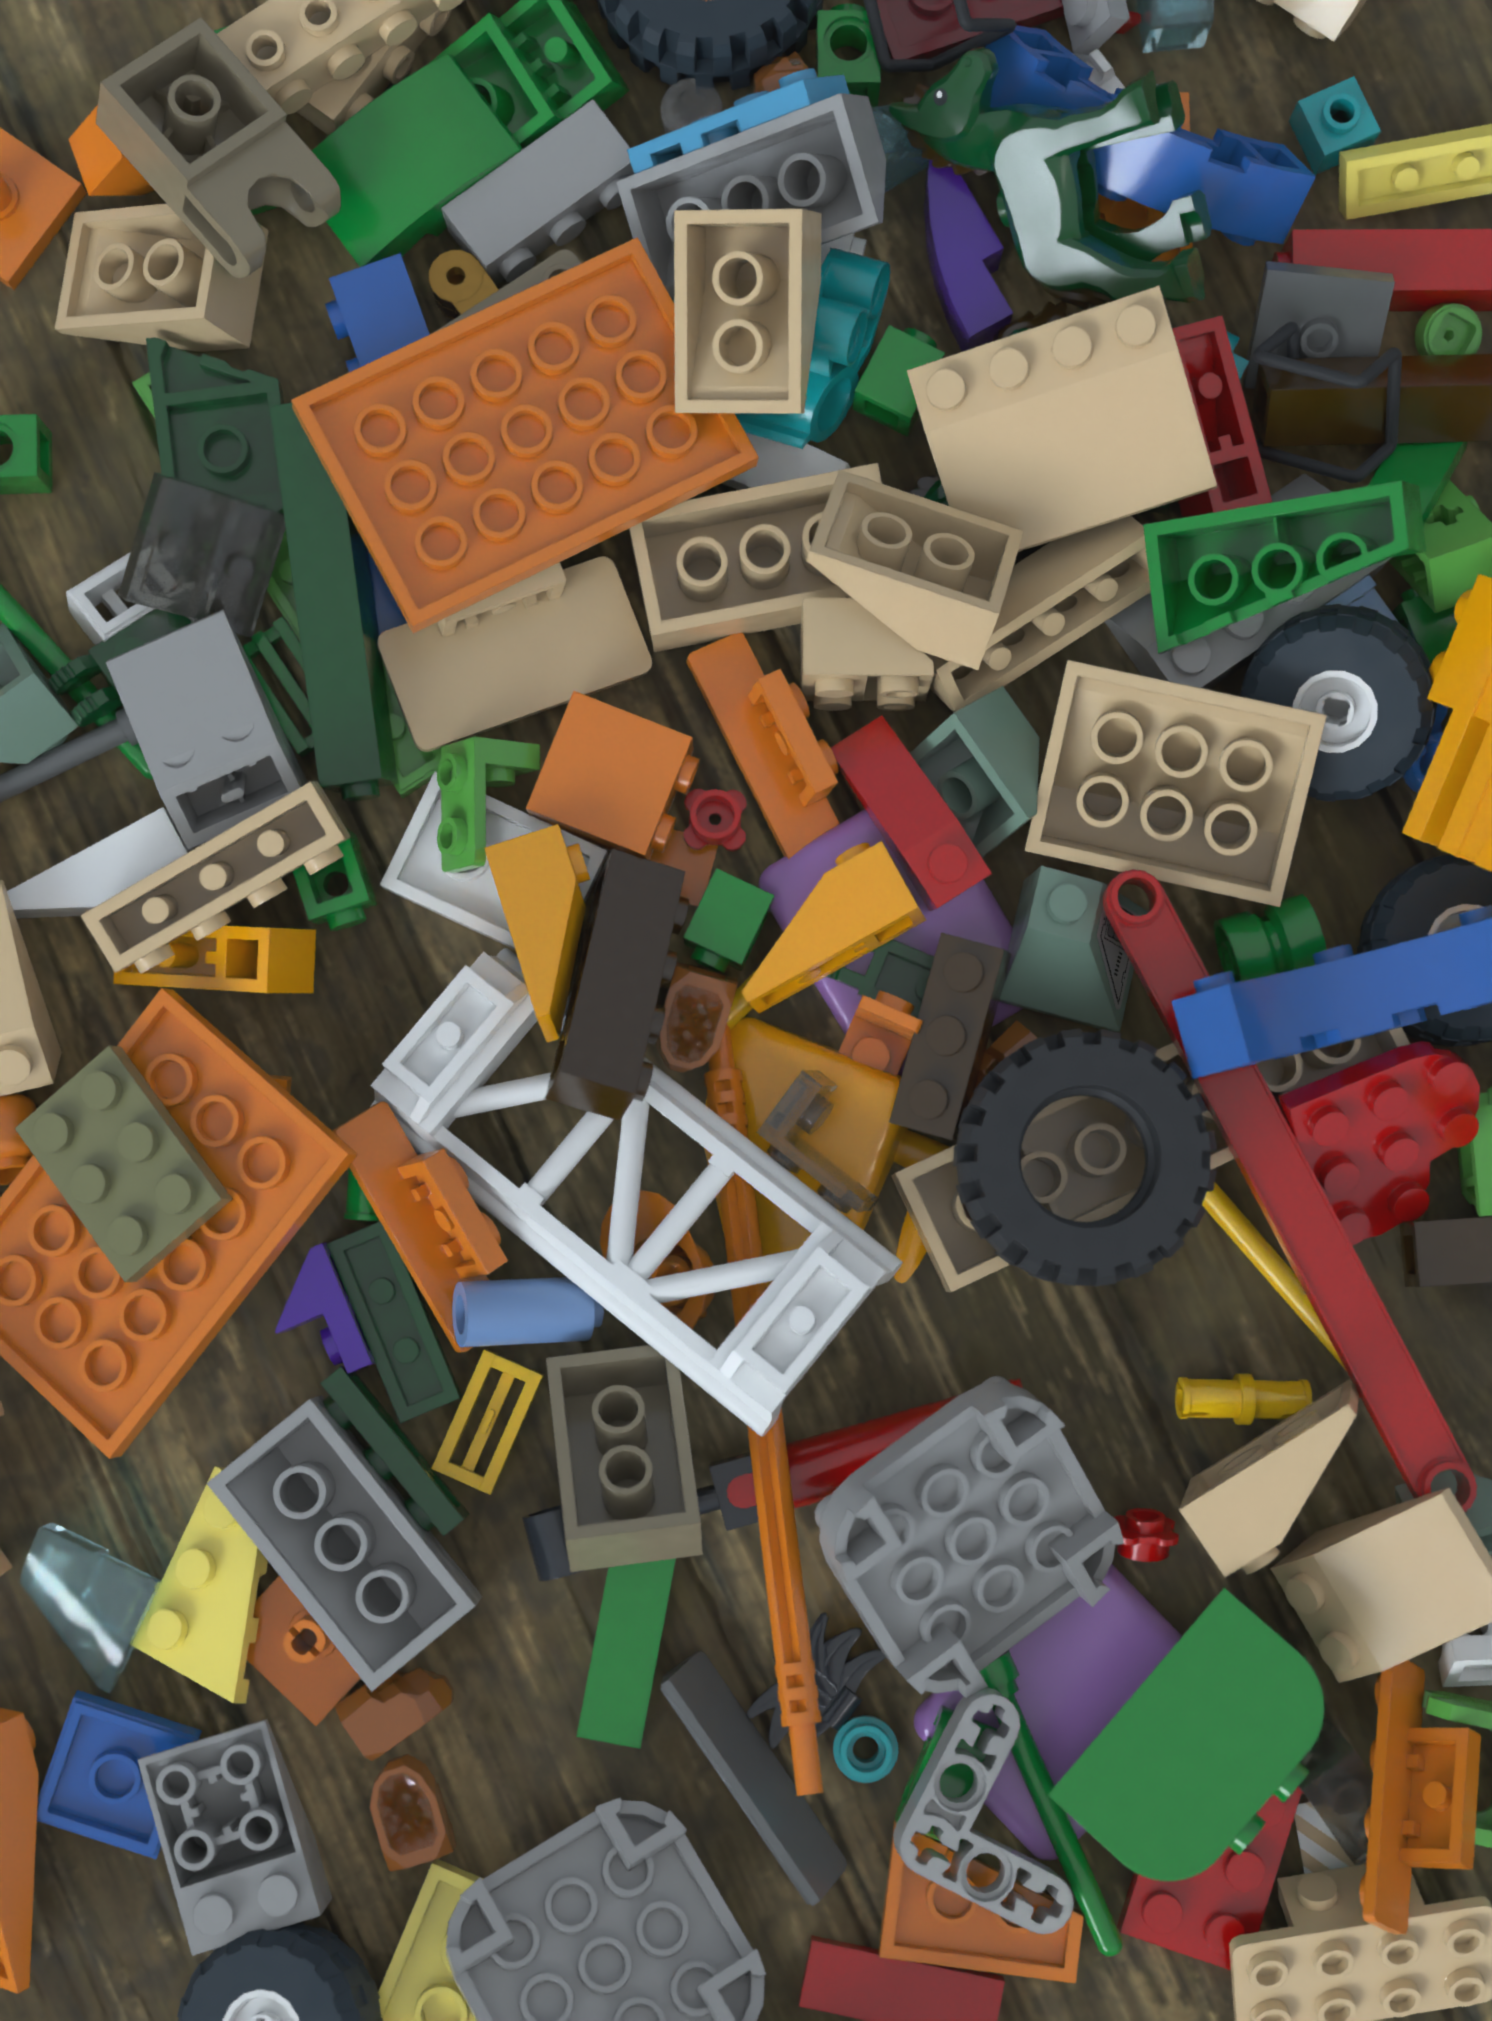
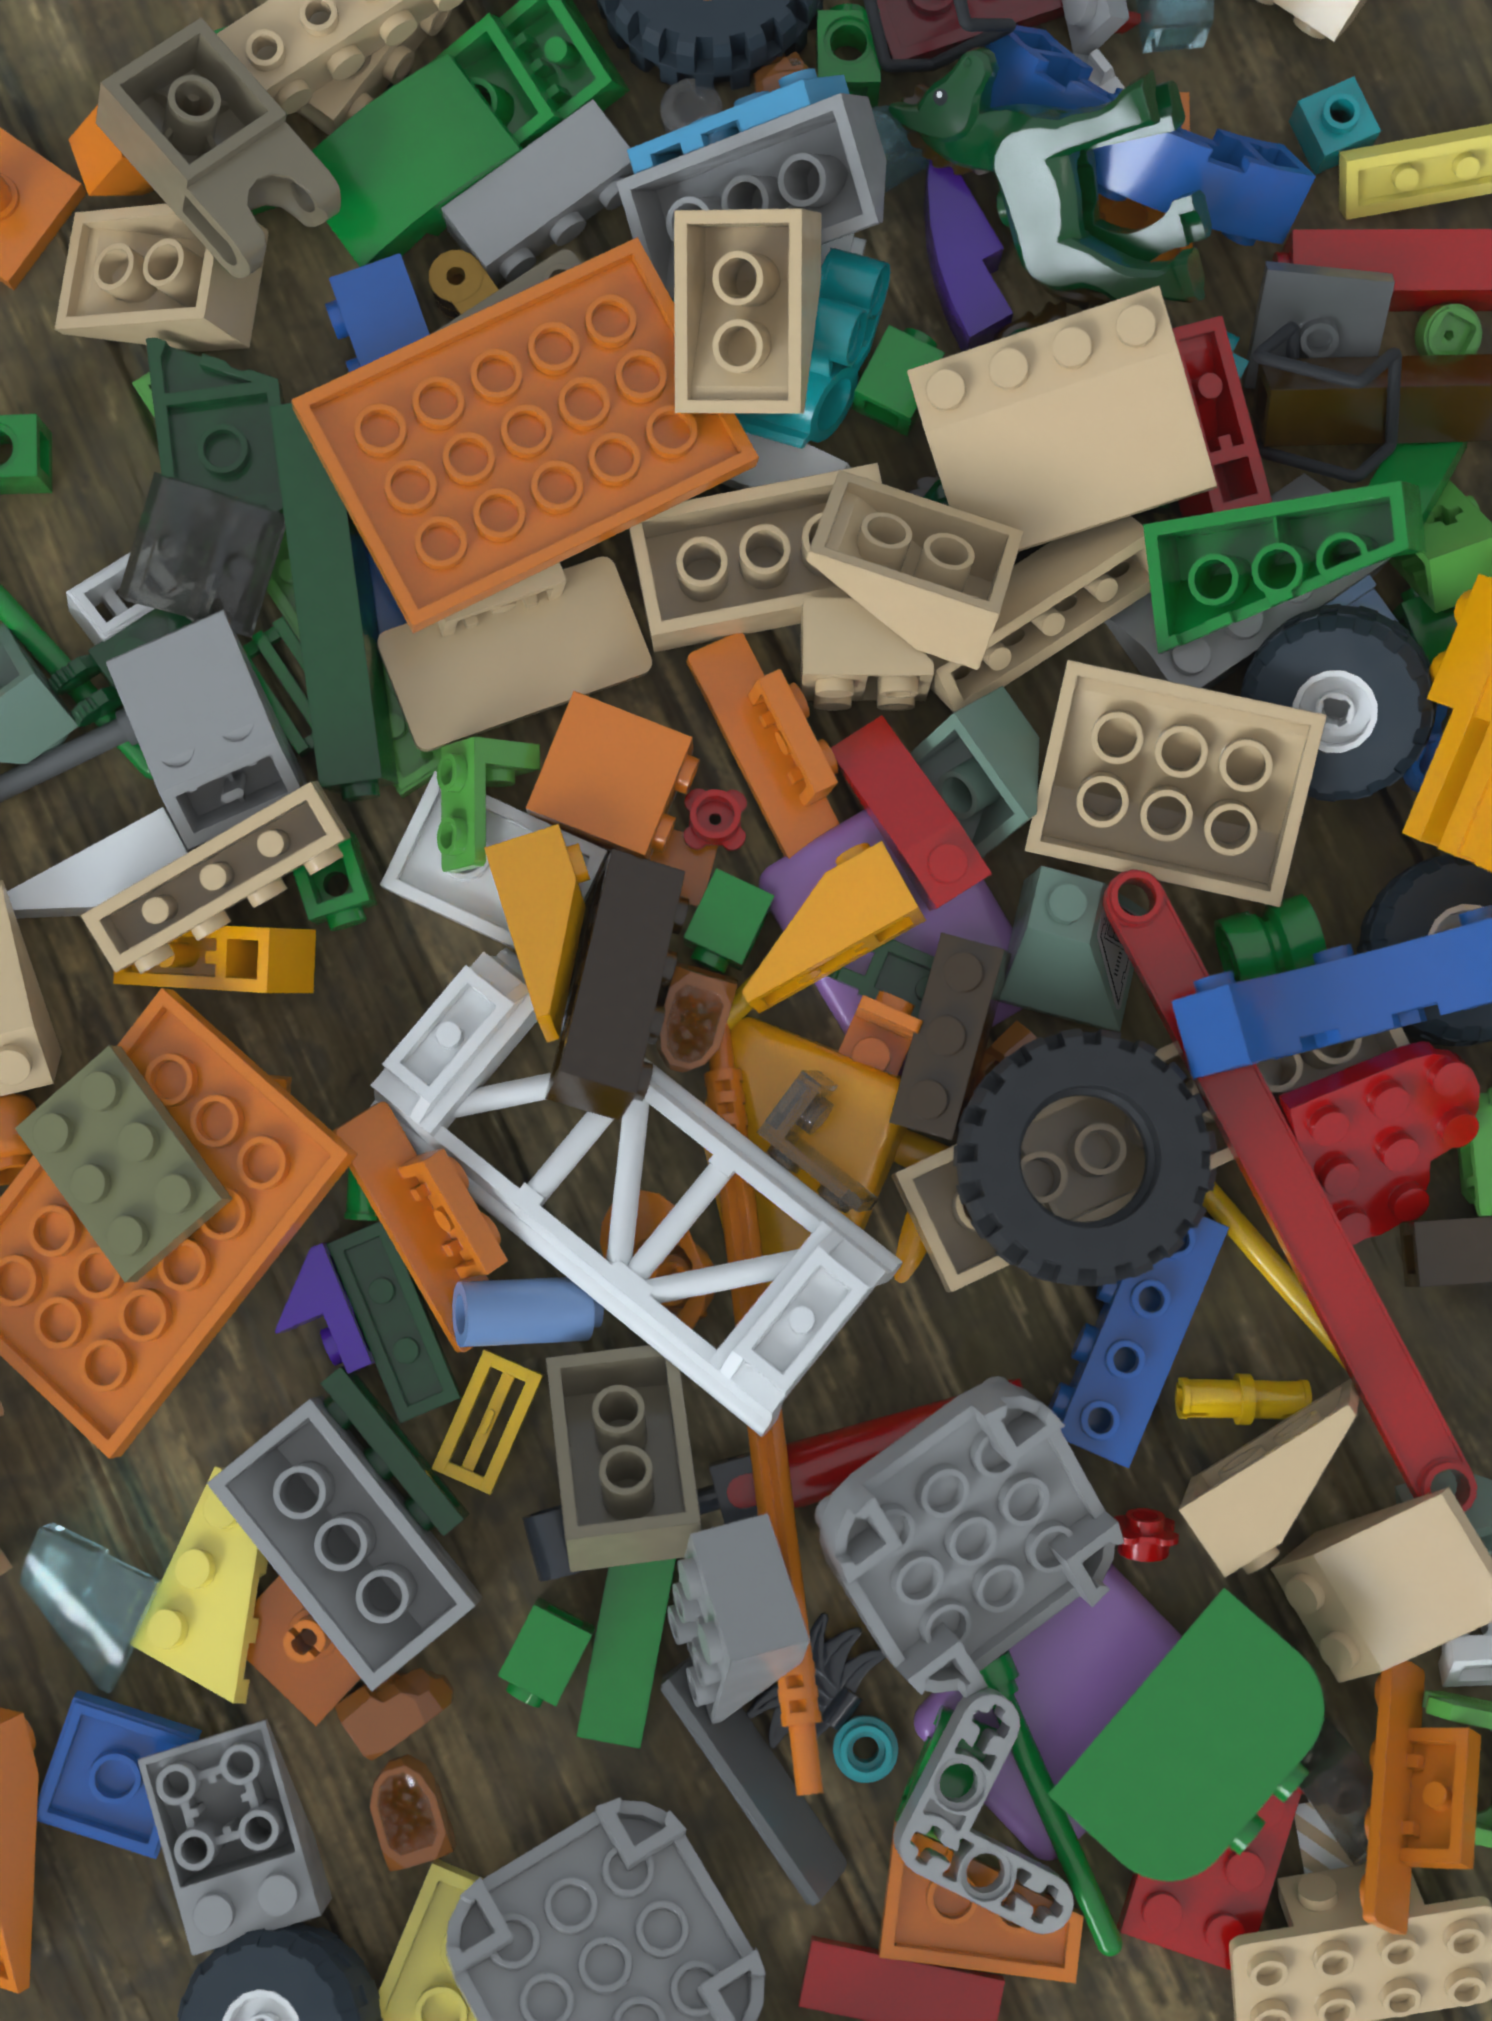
none -> green brick [498,1597,595,1708]
none -> light grey slope [667,1513,810,1725]
none -> blue brick [1048,1216,1229,1468]

